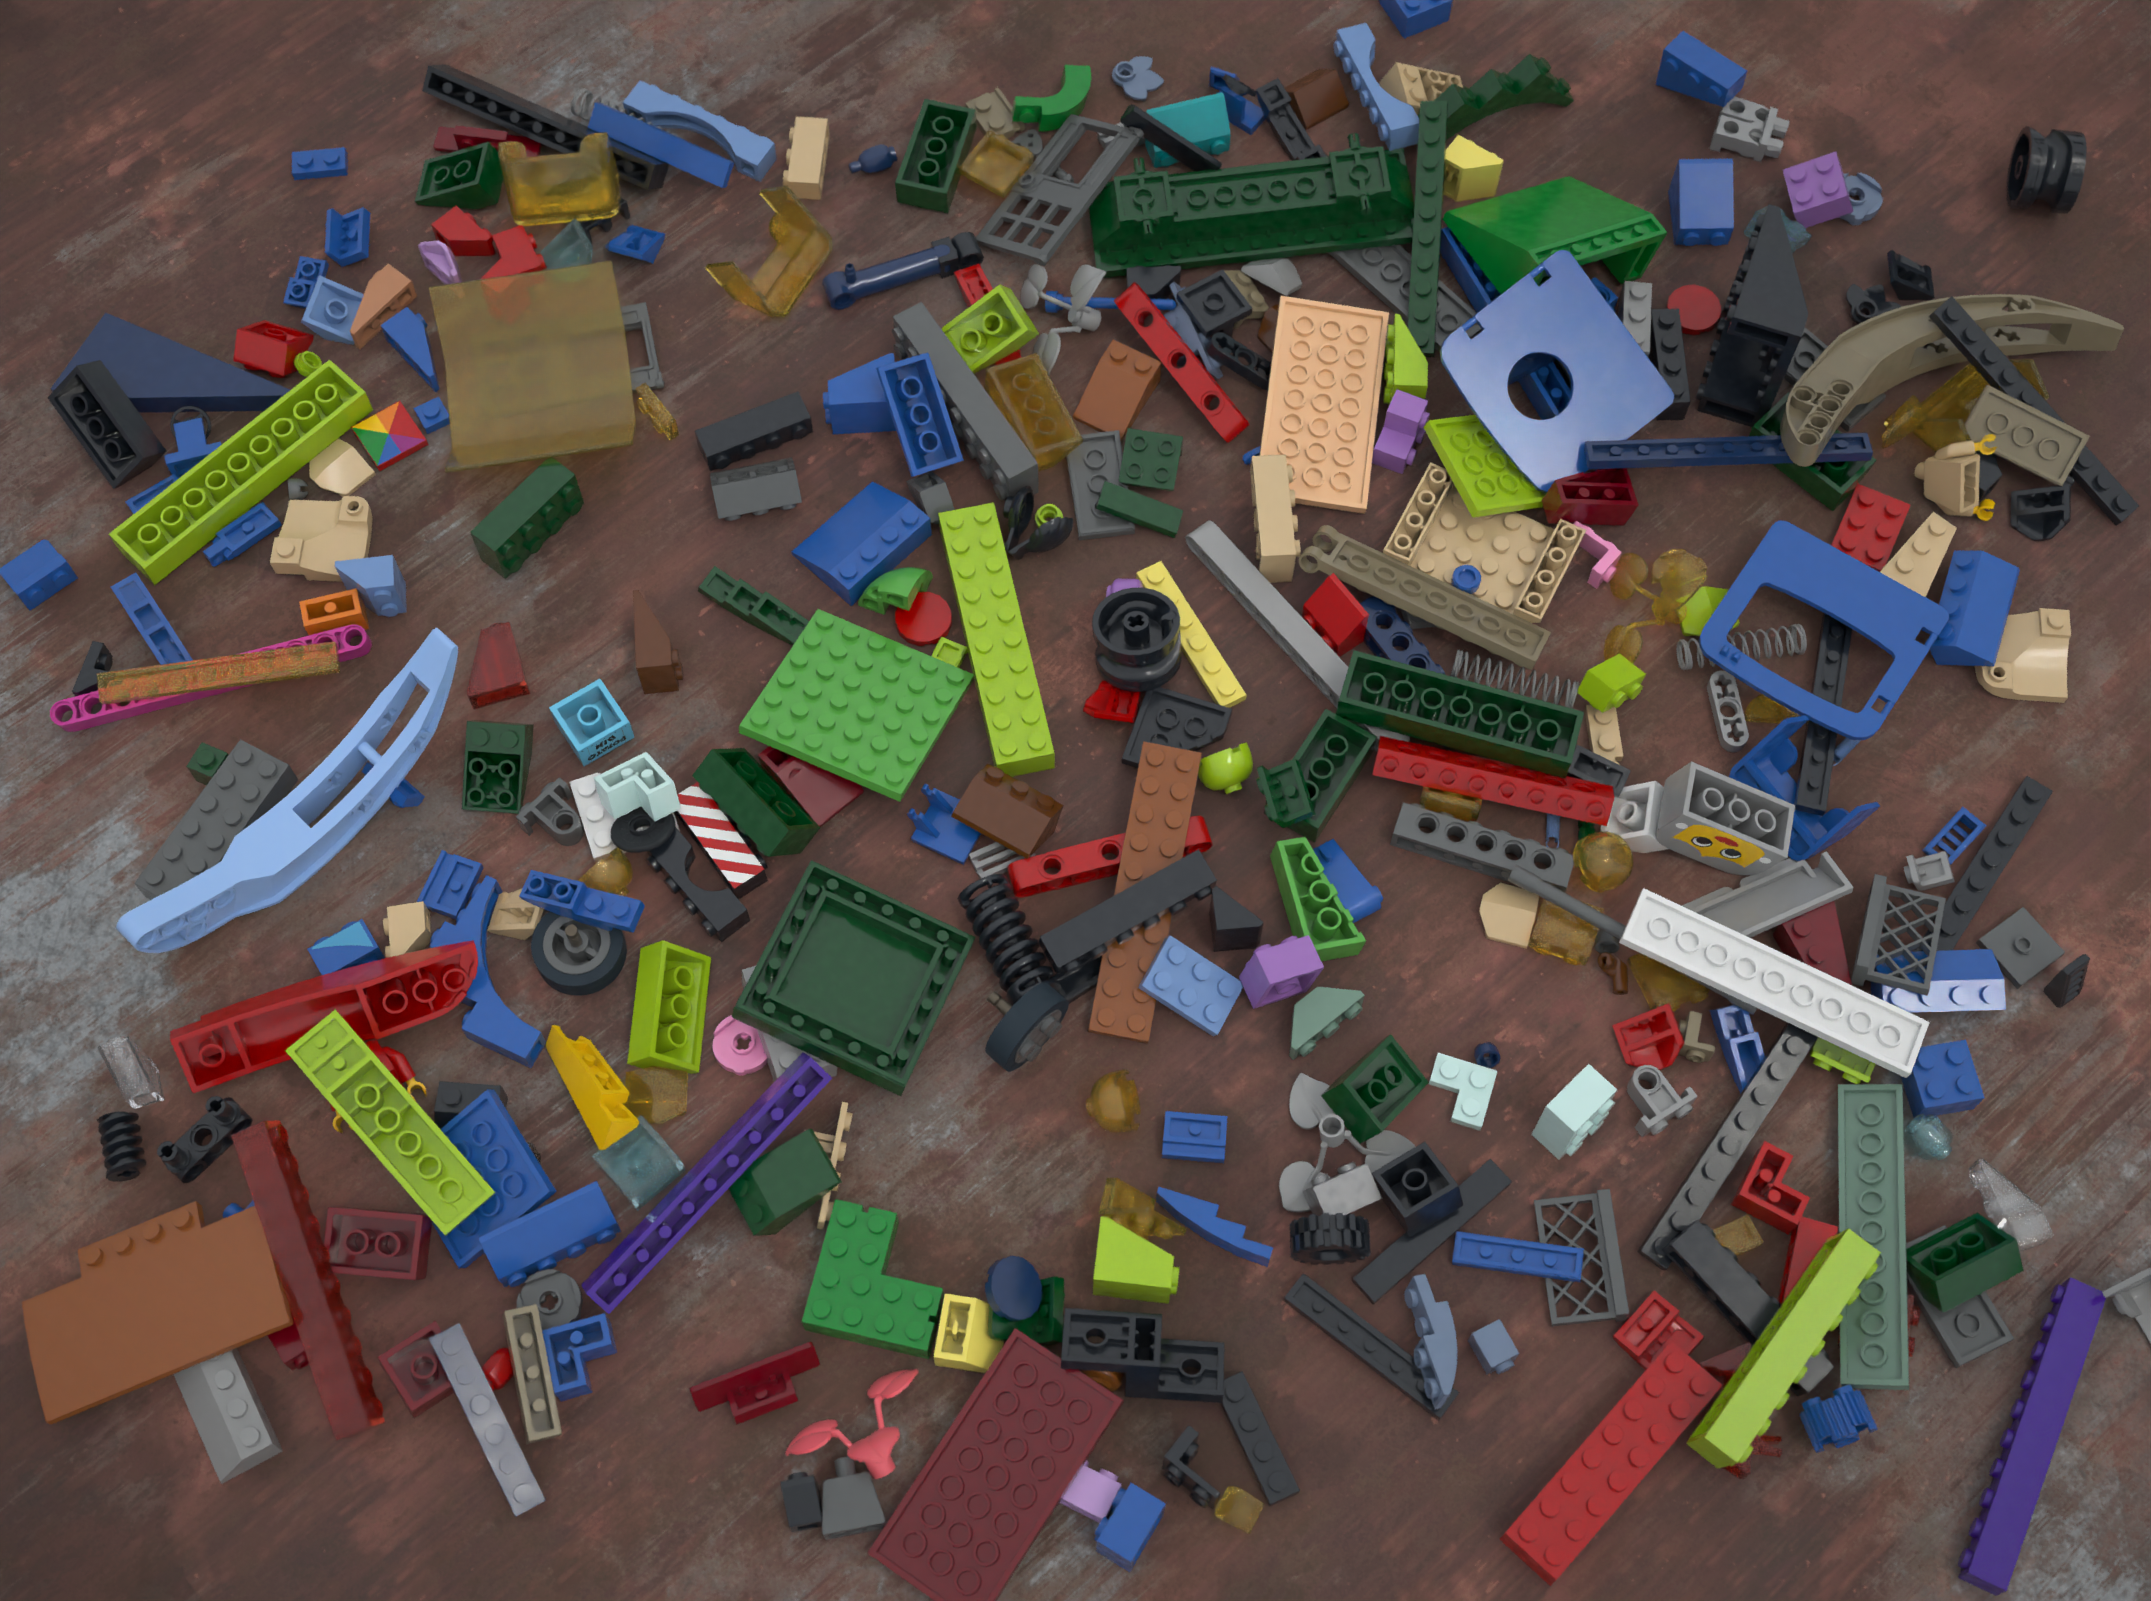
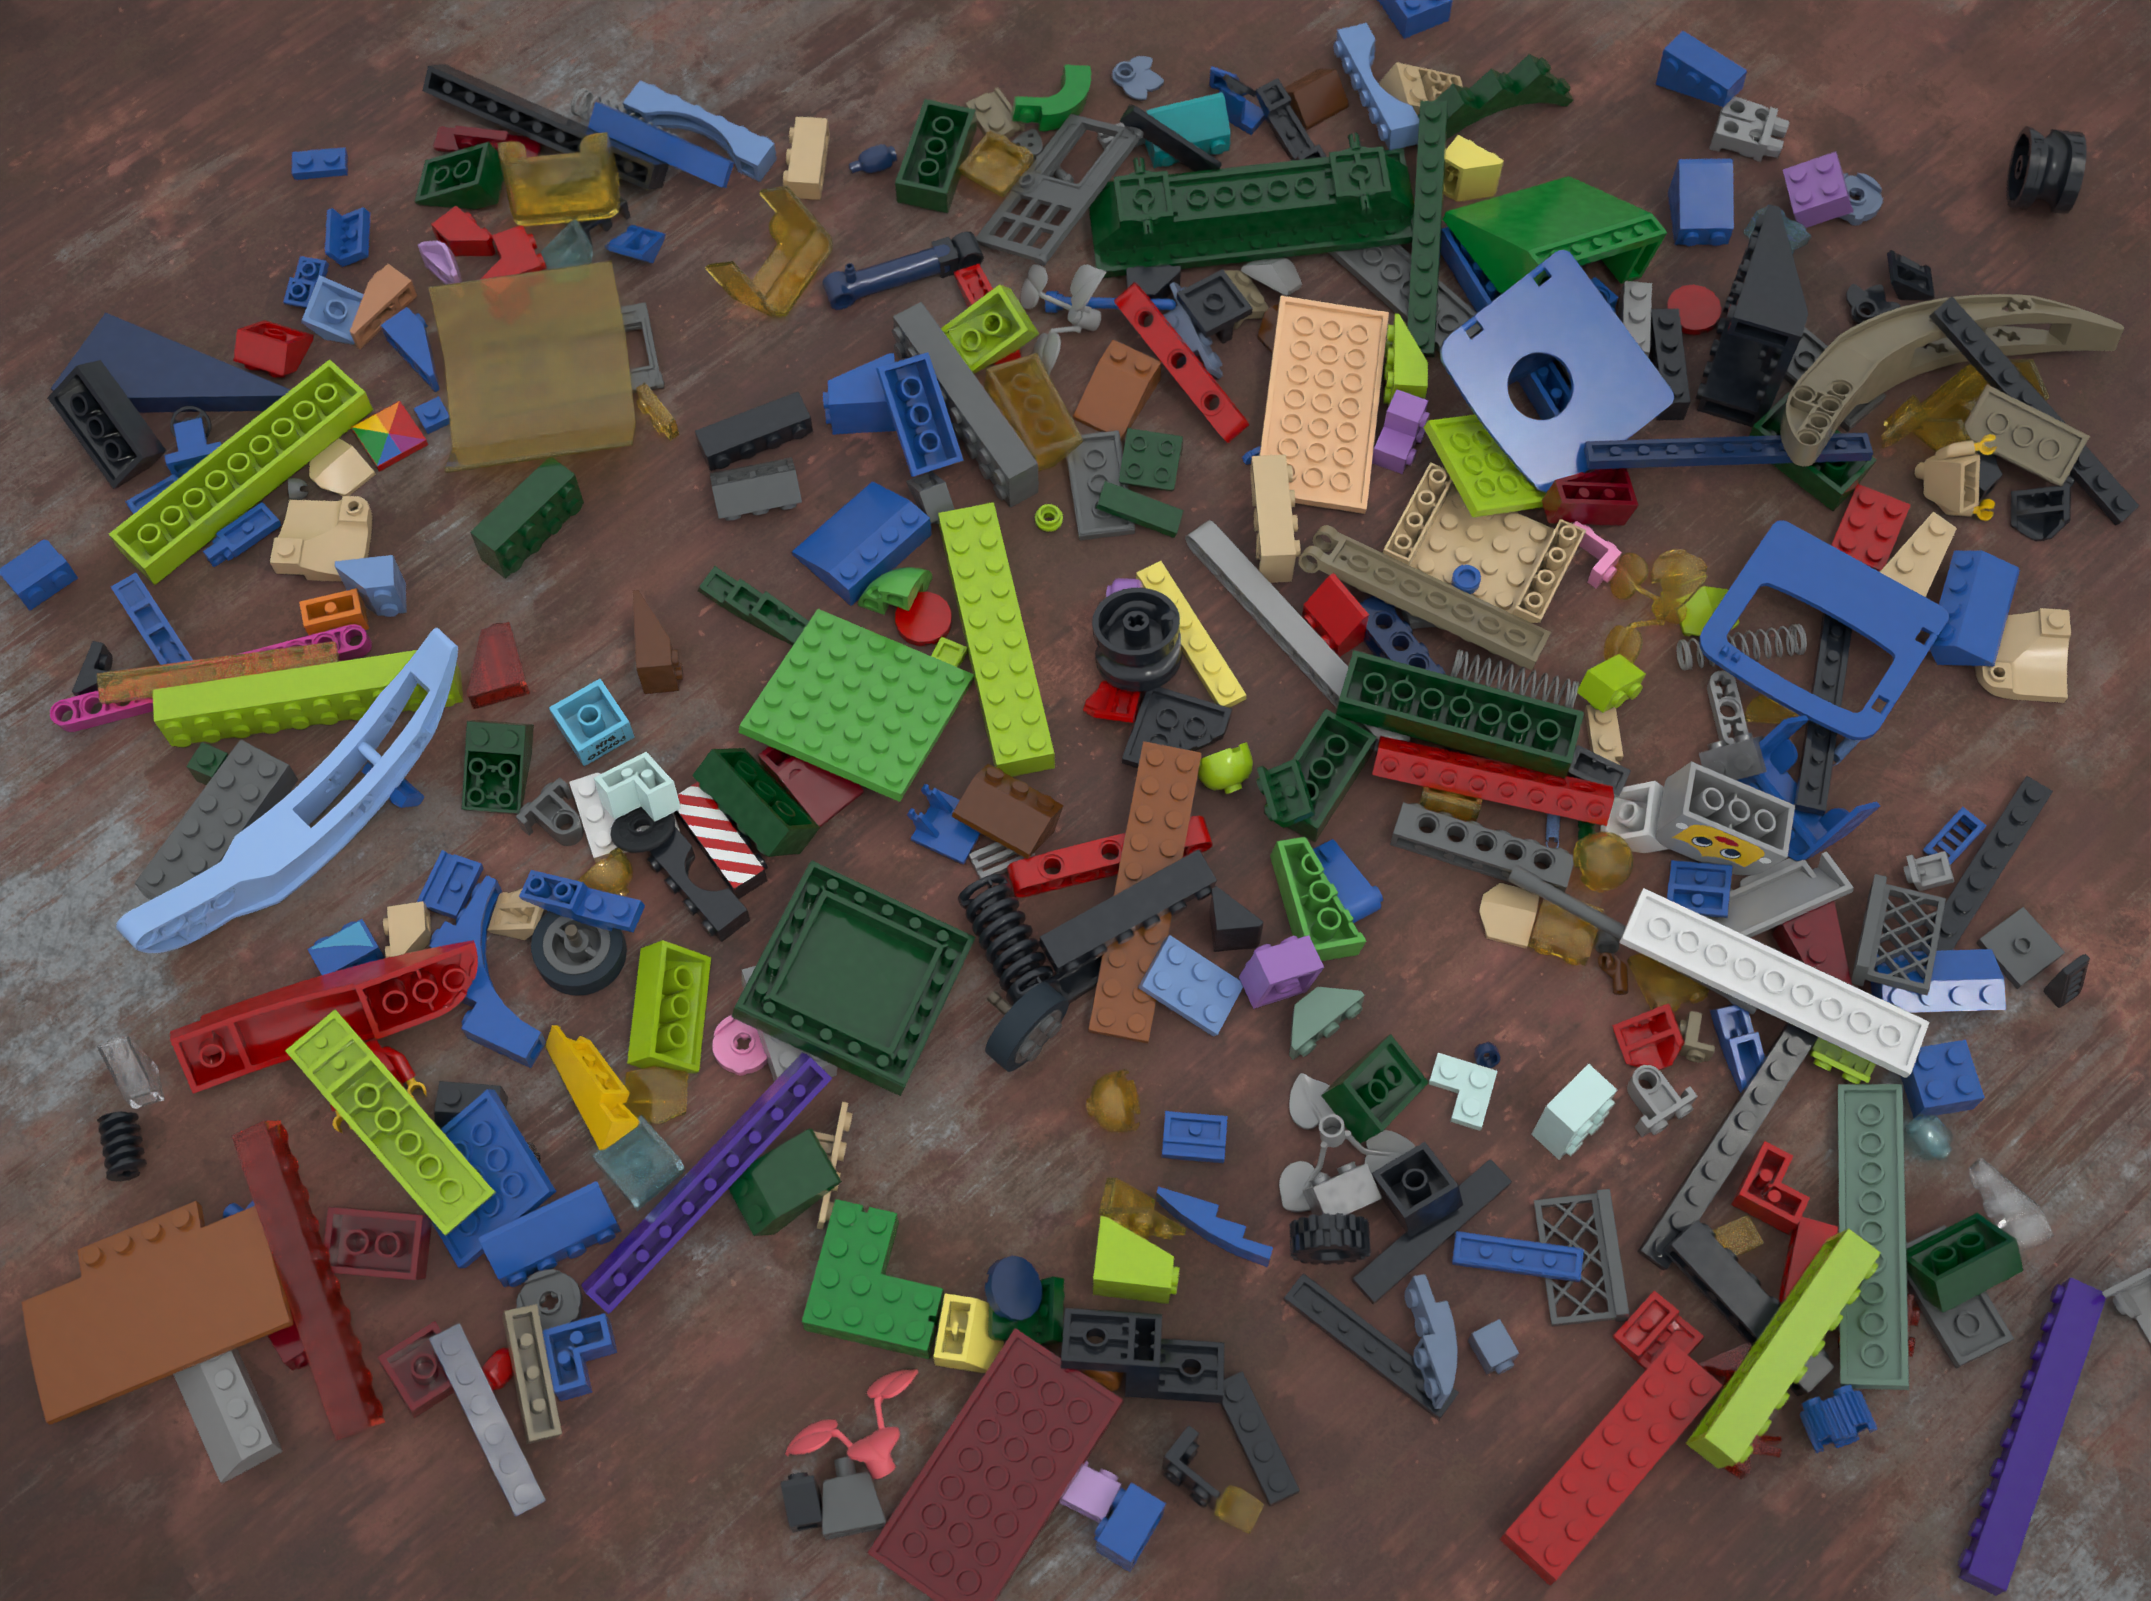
black piece [157,1096,253,1184] -> none
lime plate [294,351,322,377] -> none
dark red bracket [690,1342,820,1424] -> none
black animal [1003,486,1073,560] -> none
black beam [1206,332,1271,390] -> none
none -> lime brick [153,650,464,747]
none -> blue slope [1667,860,1732,918]
none -> flat silver bracket [1699,732,1767,780]

